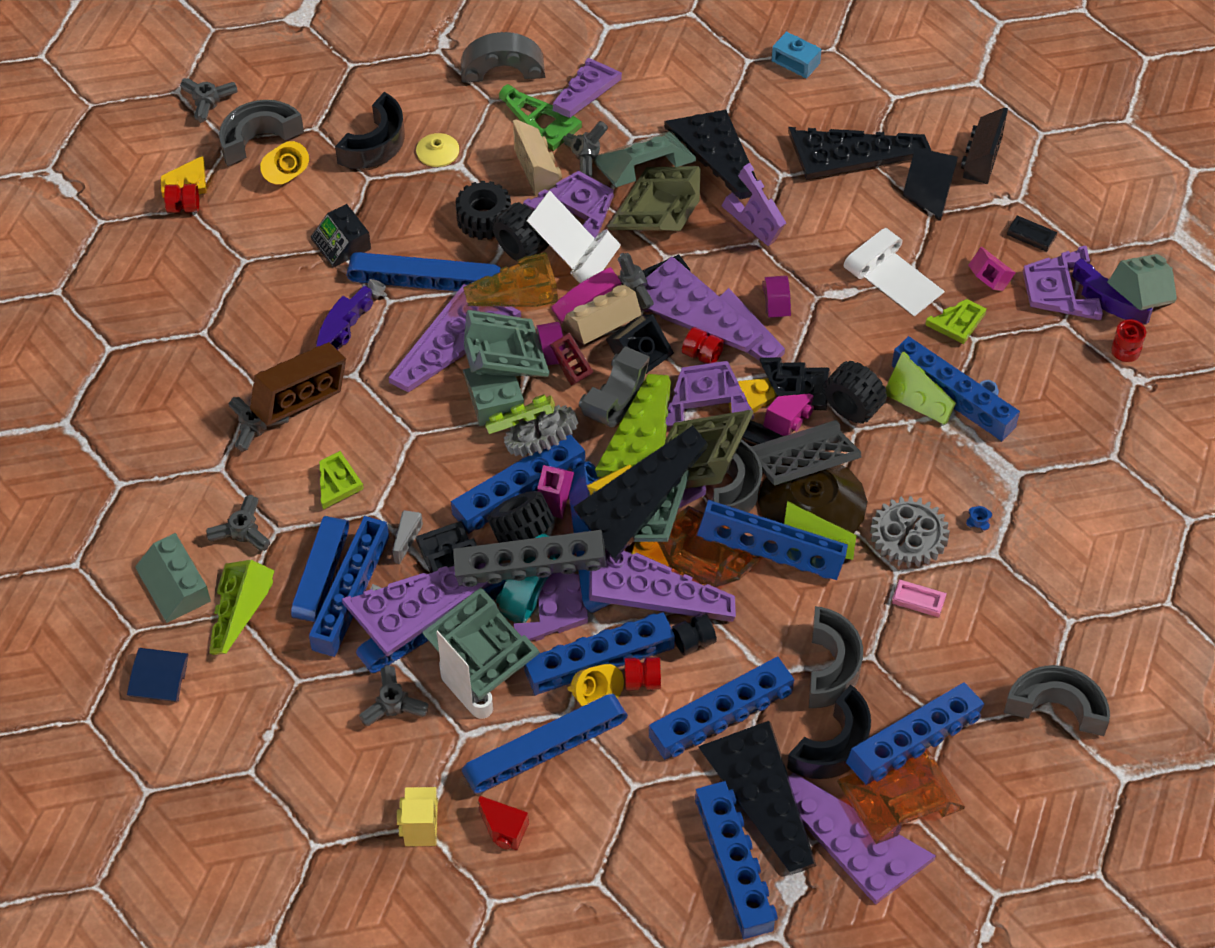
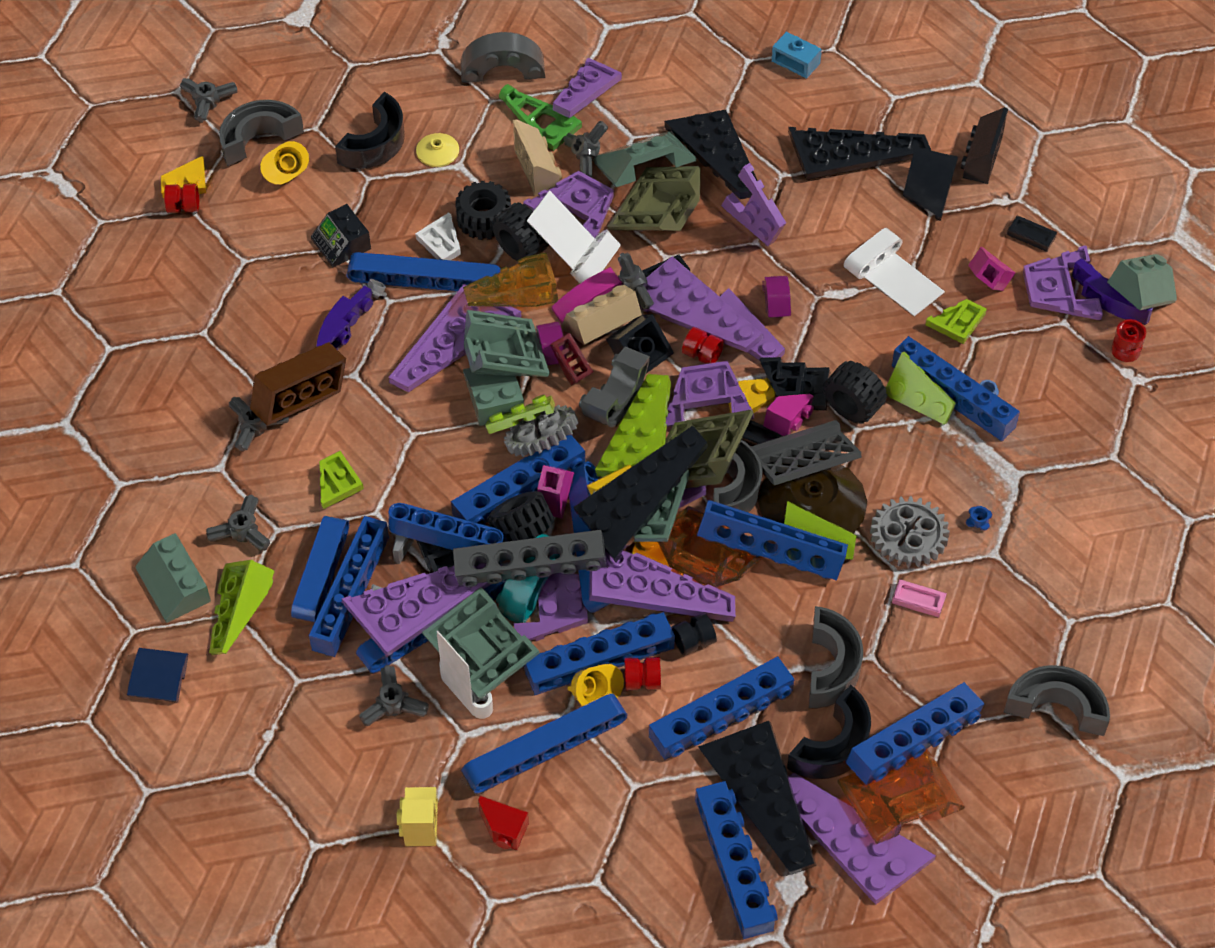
none -> blue beam [388,503,503,550]
none -> white wing [415,213,461,260]

